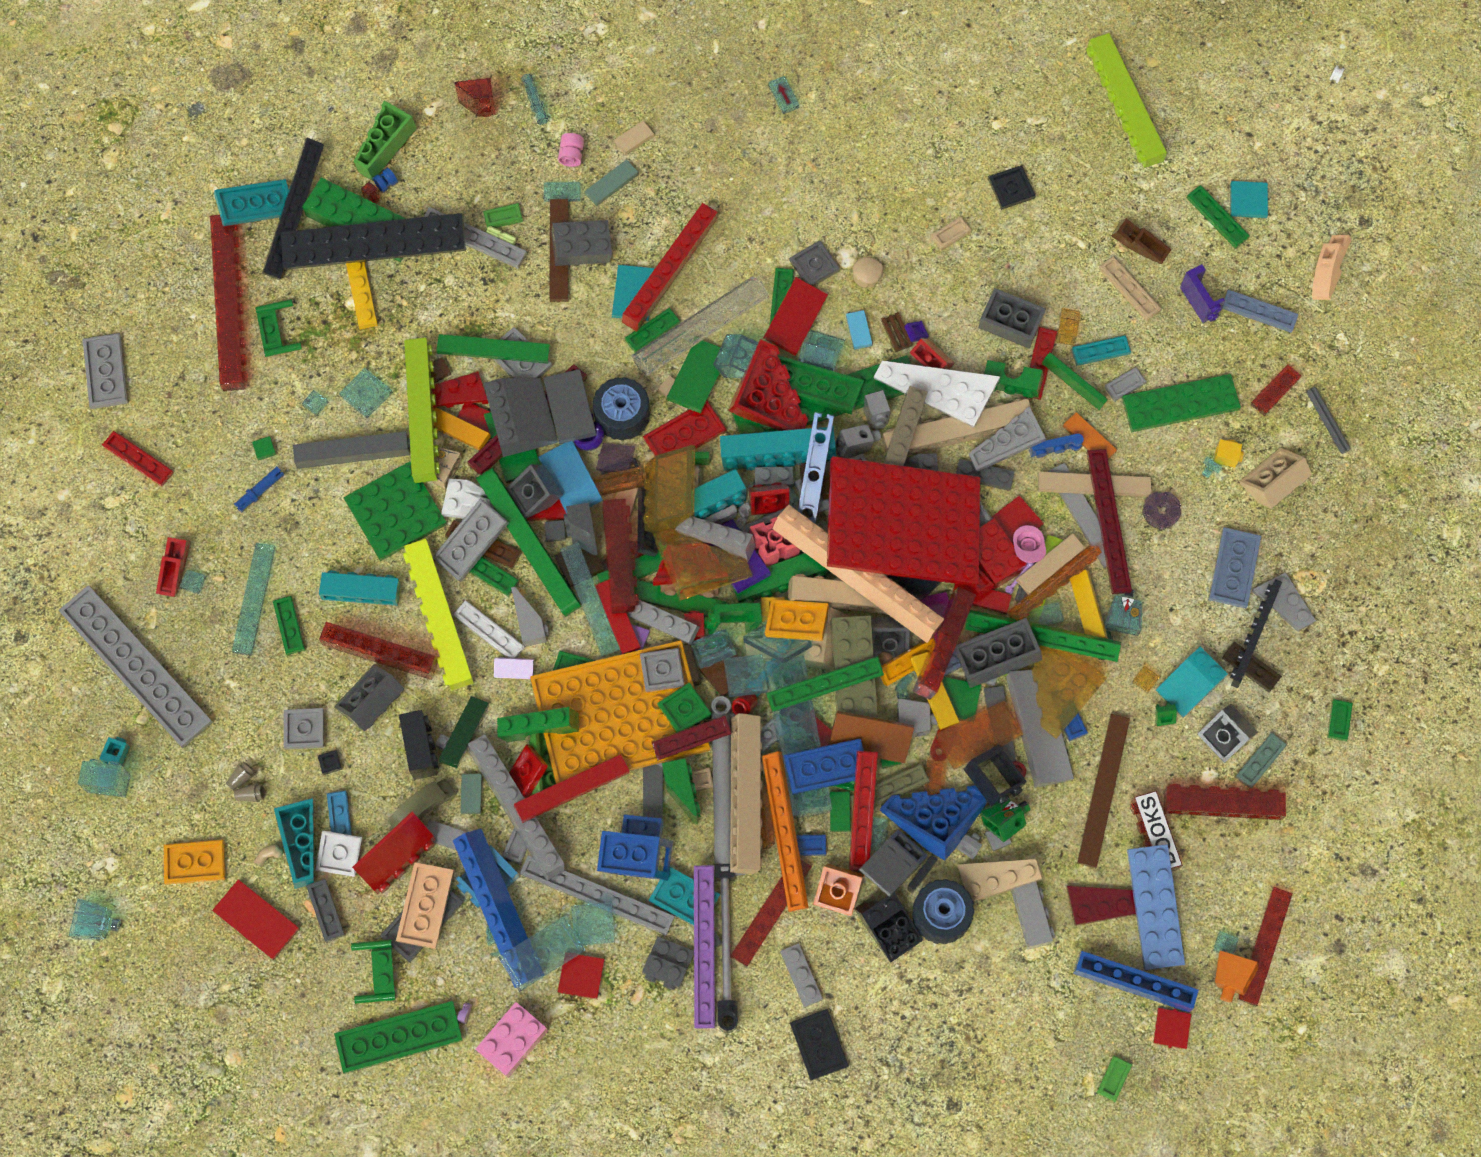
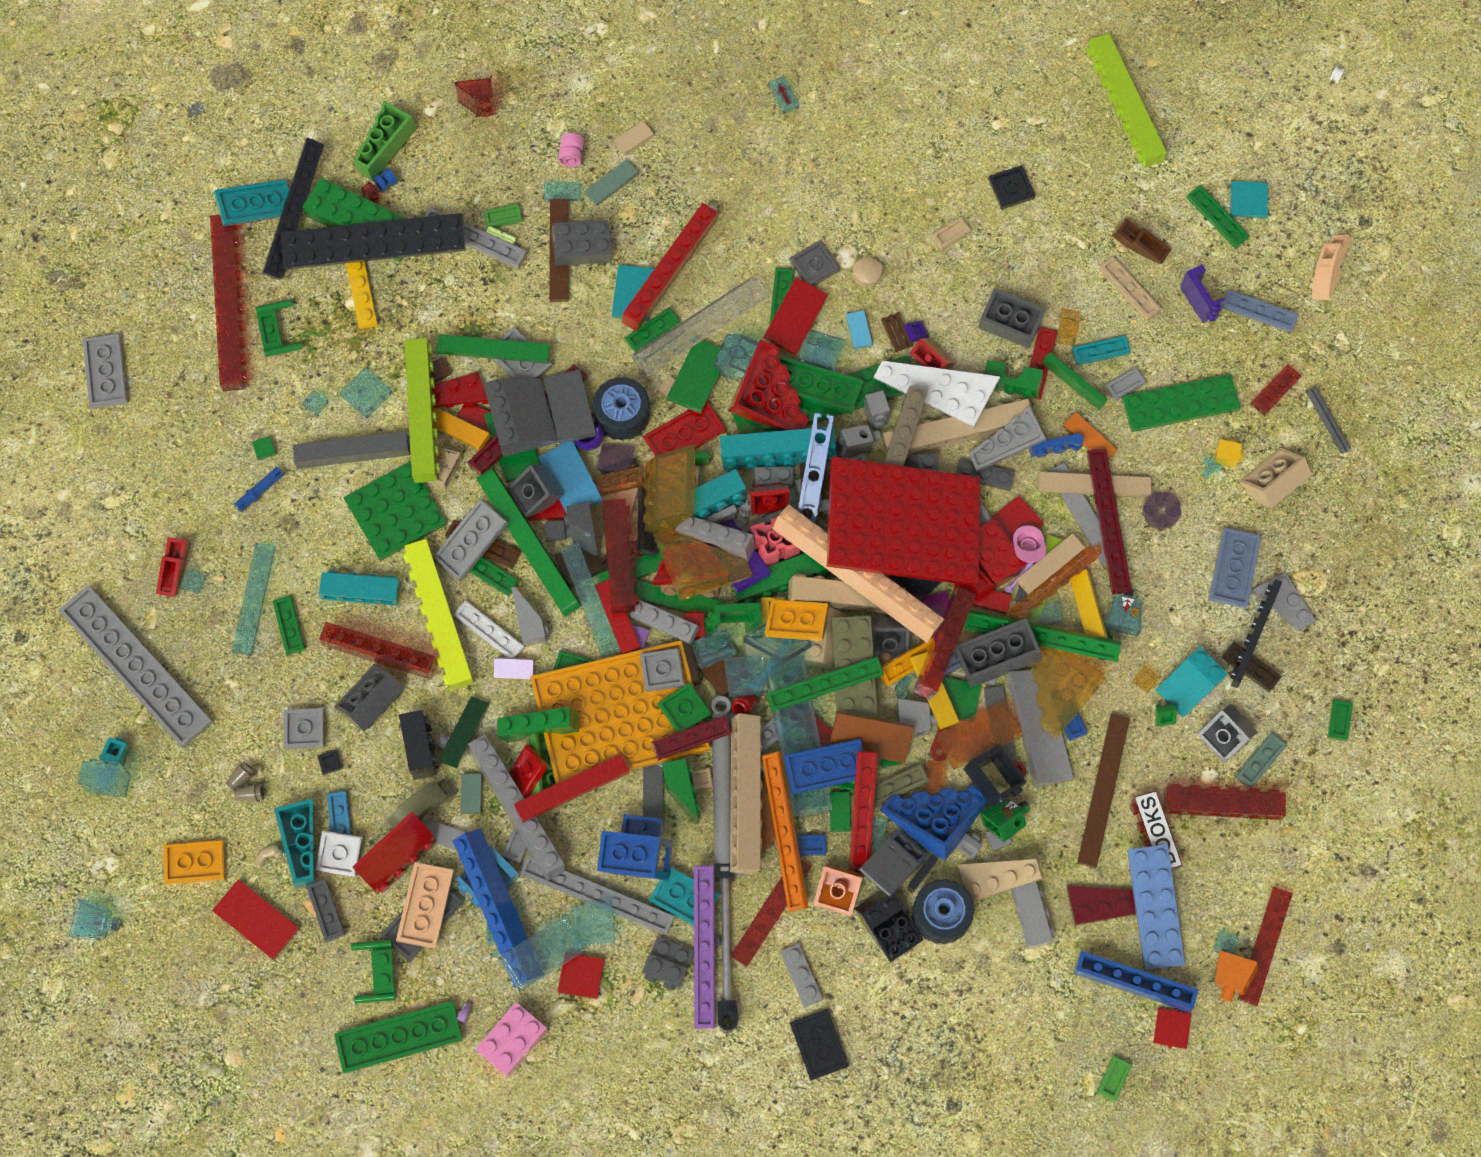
red tile [102,430,174,487] -> none
white plate [441,479,494,519] -> none
clear light blue pin [521,74,549,125] -> none

